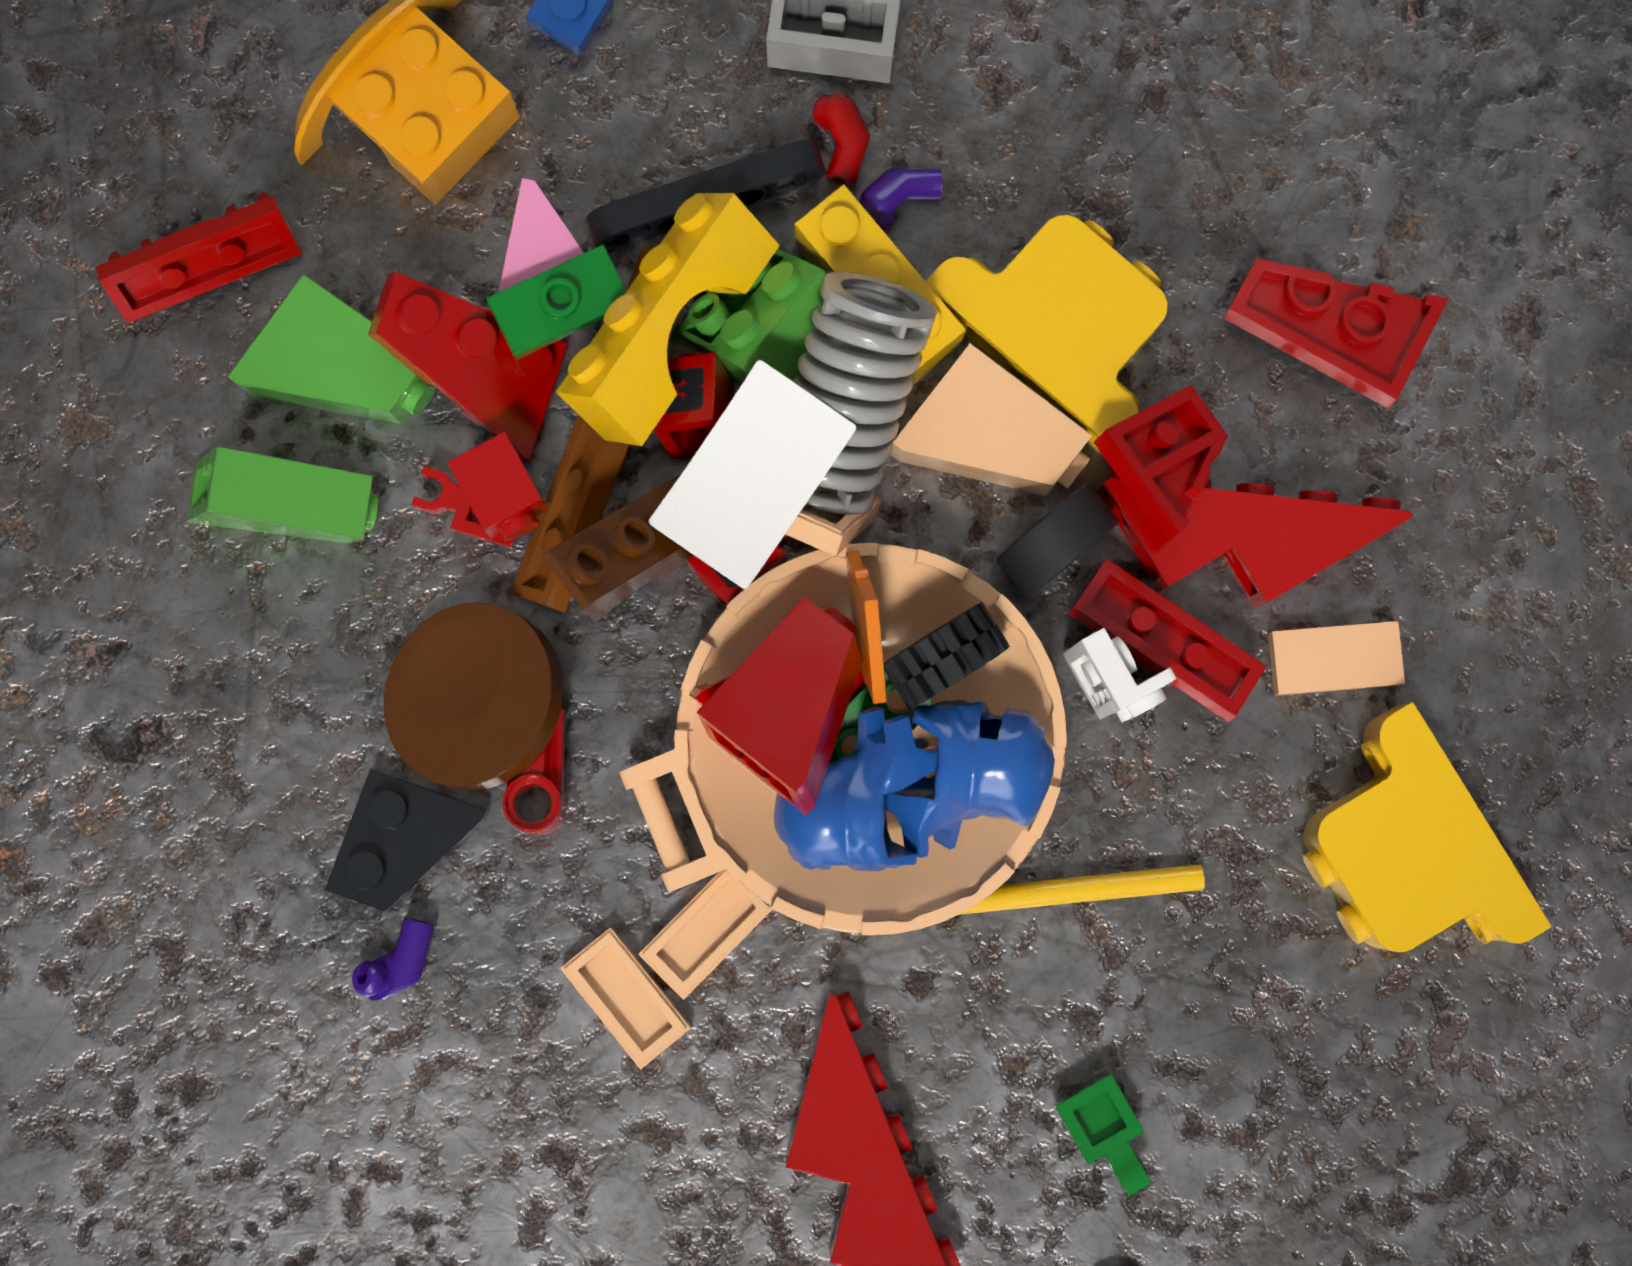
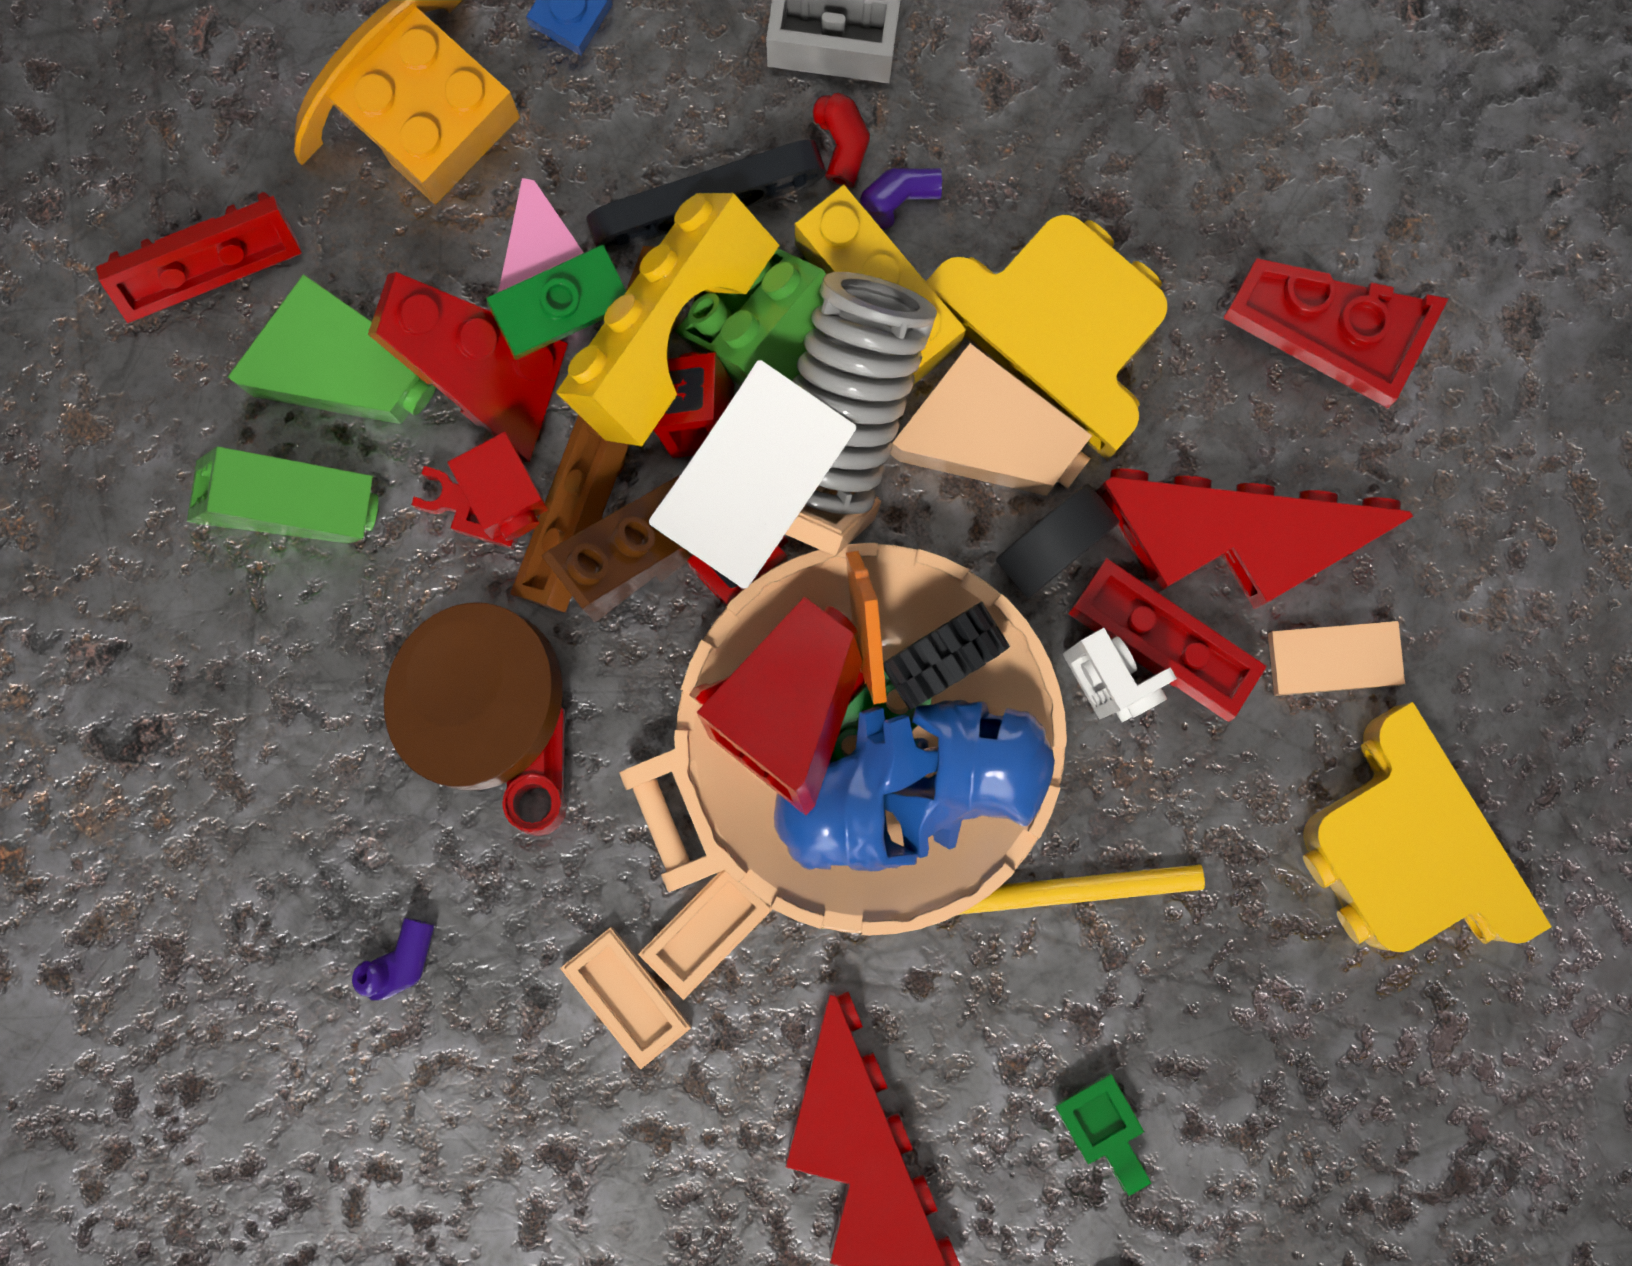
black wing [325,769,489,912] -> none
red wing [1093,385,1228,544] -> none

